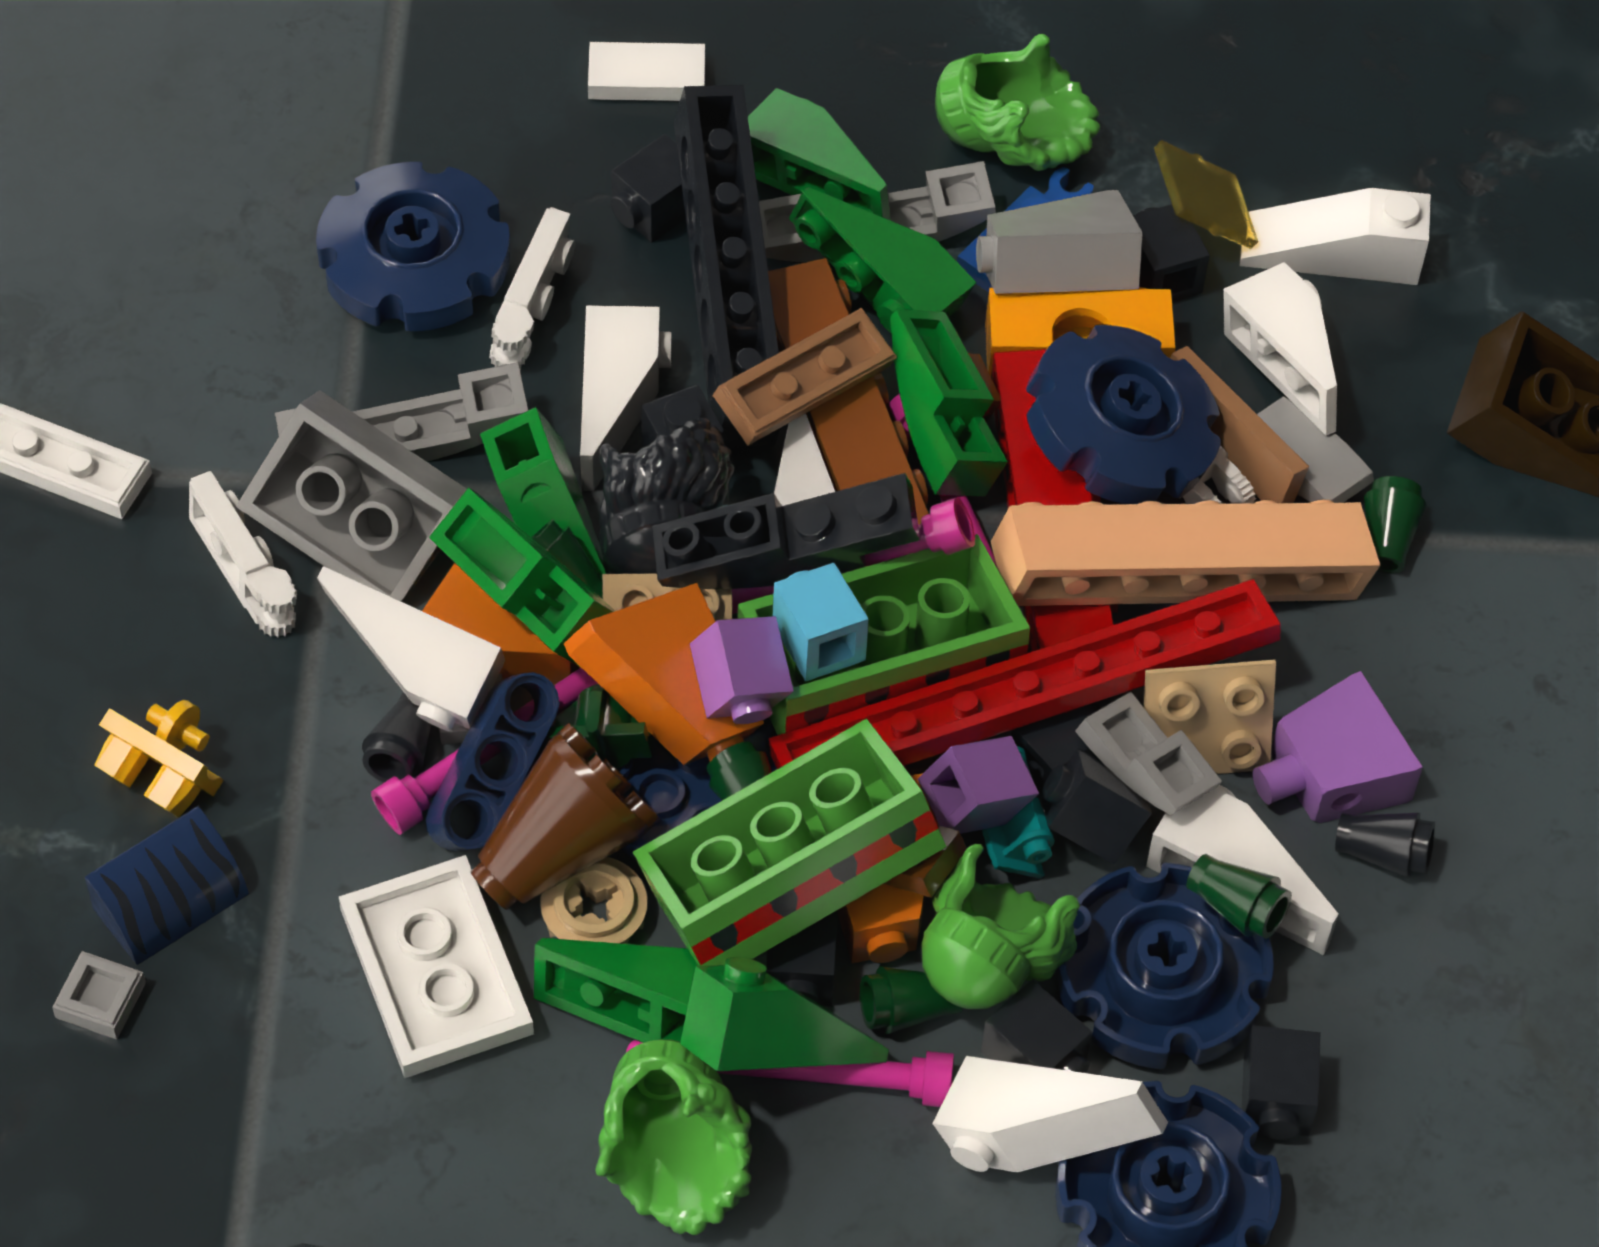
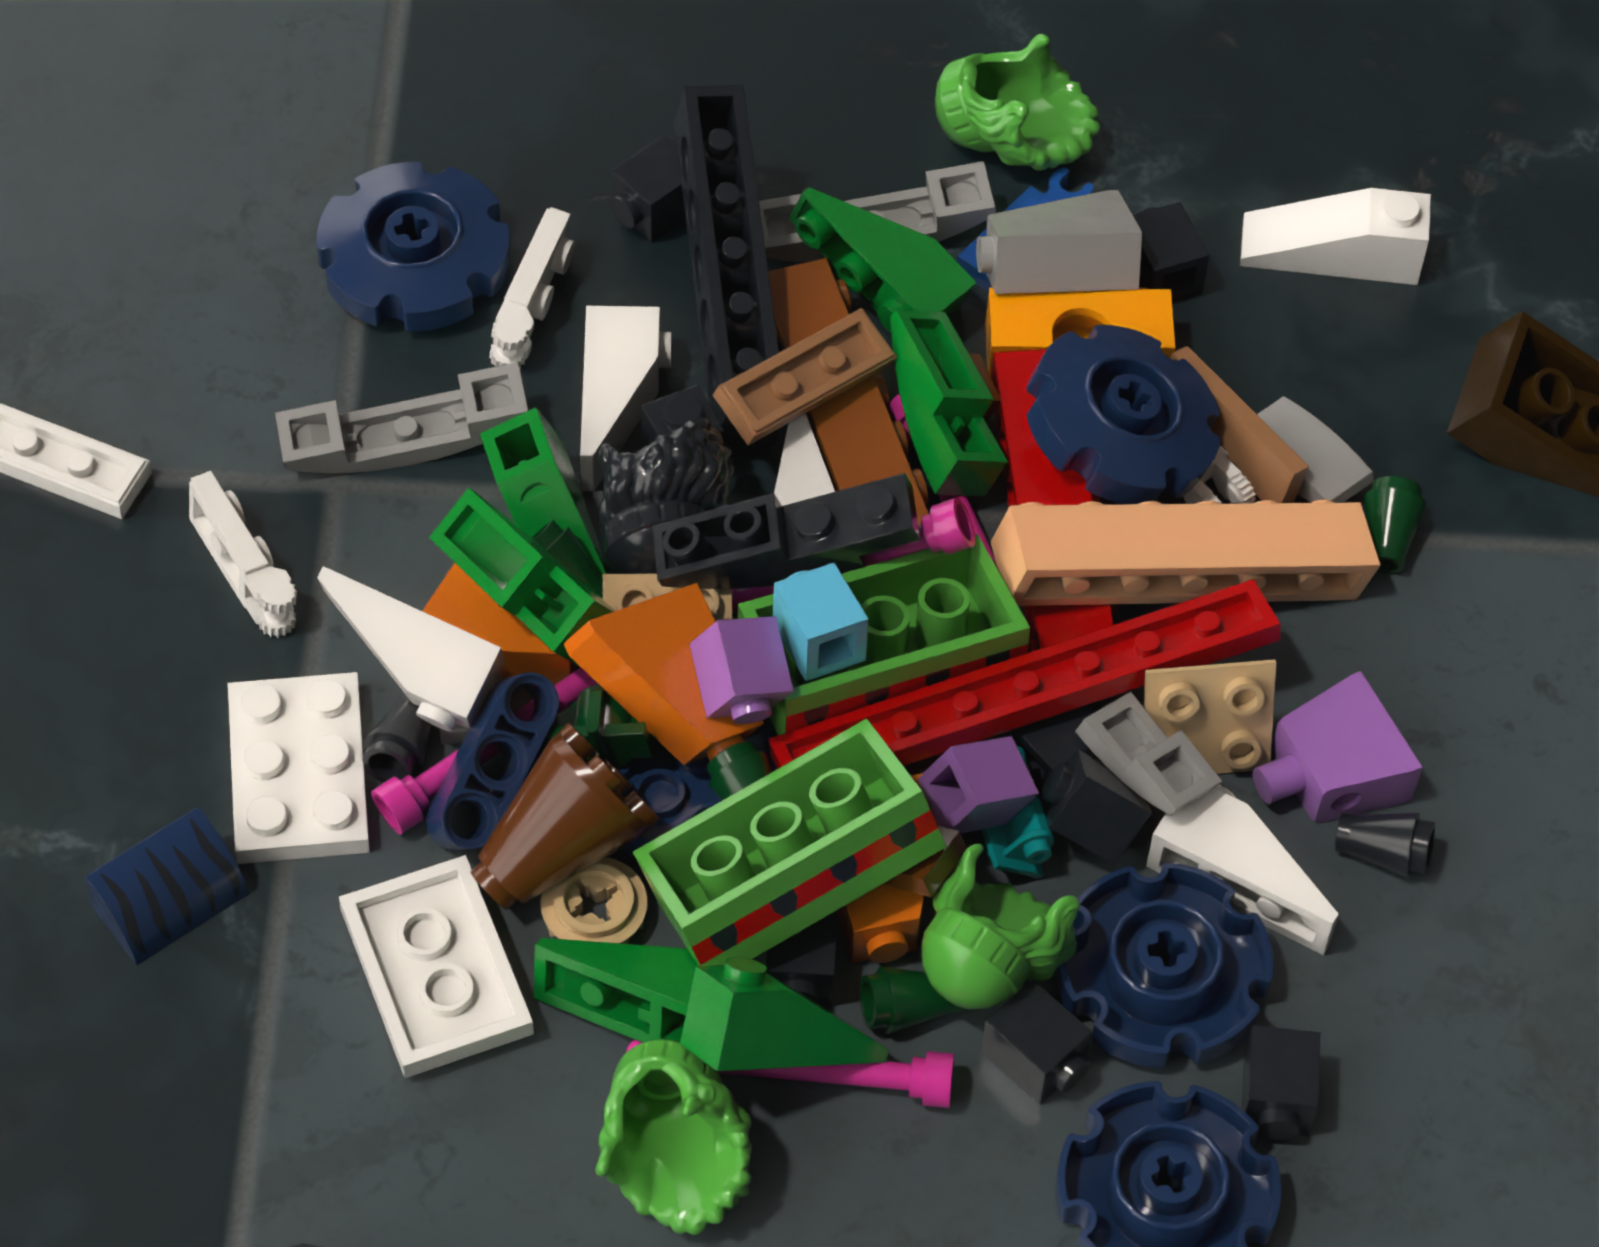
light grey tile [52,951,146,1039] -> none
yellow hips [94,699,224,817] -> none
light grey slope [236,390,467,602] -> none
white tile [588,42,705,101] -> none
green slope [748,88,891,221] -> none
white slope [932,1056,1168,1172] -> none
clear yellow piece [1154,140,1259,249] -> none
dark green cone [1186,854,1292,939] -> none
white slope [1223,262,1337,436] -> none
none -> white plate [228,672,370,864]

